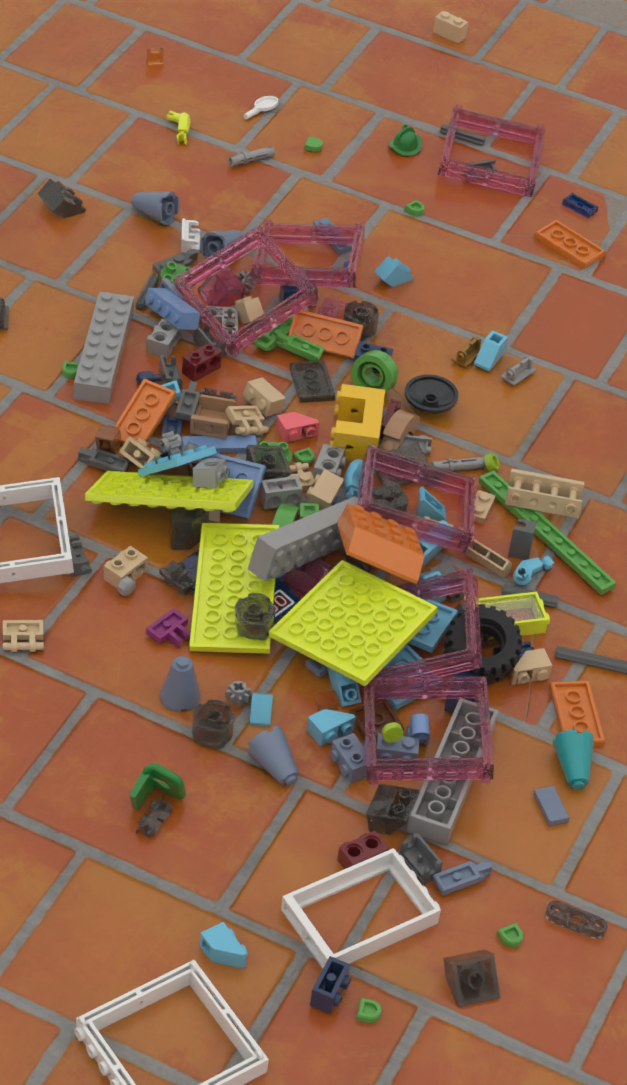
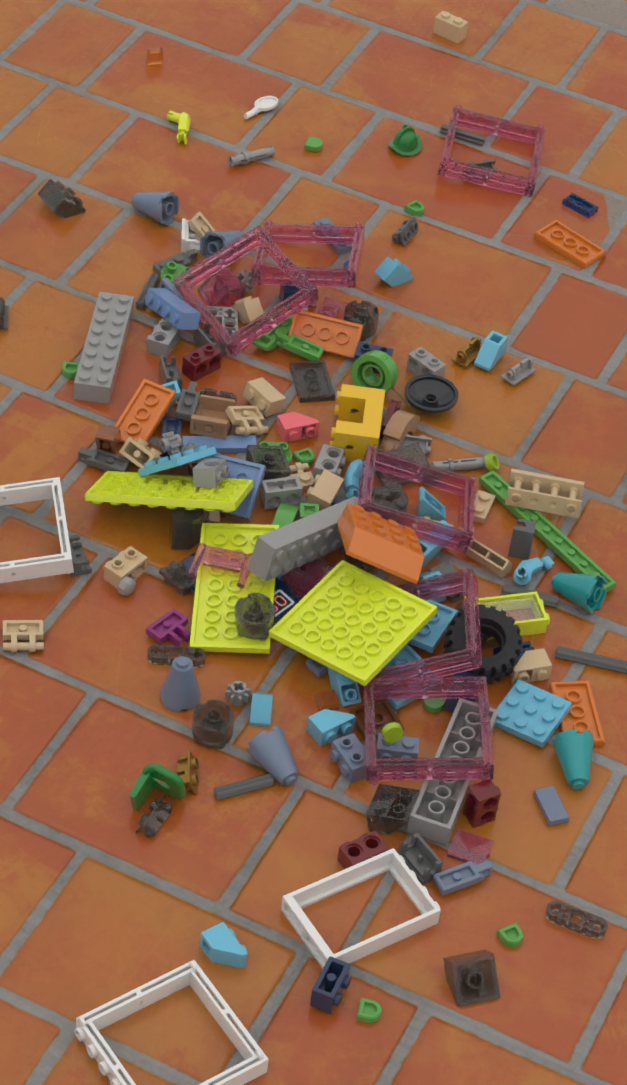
dark blue cylinder [136,371,162,385] -> none
medium blue piece [406,714,430,745] -> none
none -> clear smoke beam [147,644,206,668]
none -> pearl gold hinge [177,749,199,795]
none -> tan plate [187,211,215,239]
none -> plate [188,543,252,588]
none -> dark grey axle [214,773,274,800]
none -> dark grey hinge [392,216,418,247]
none -> light grey brick [406,347,447,378]
none -> bright green tile [423,690,446,713]
none -> clear pink piece [447,828,493,864]
none -> dark red brick [463,779,501,828]
none -> medium azure plate [495,679,572,748]
none -> teal cone [551,572,607,613]

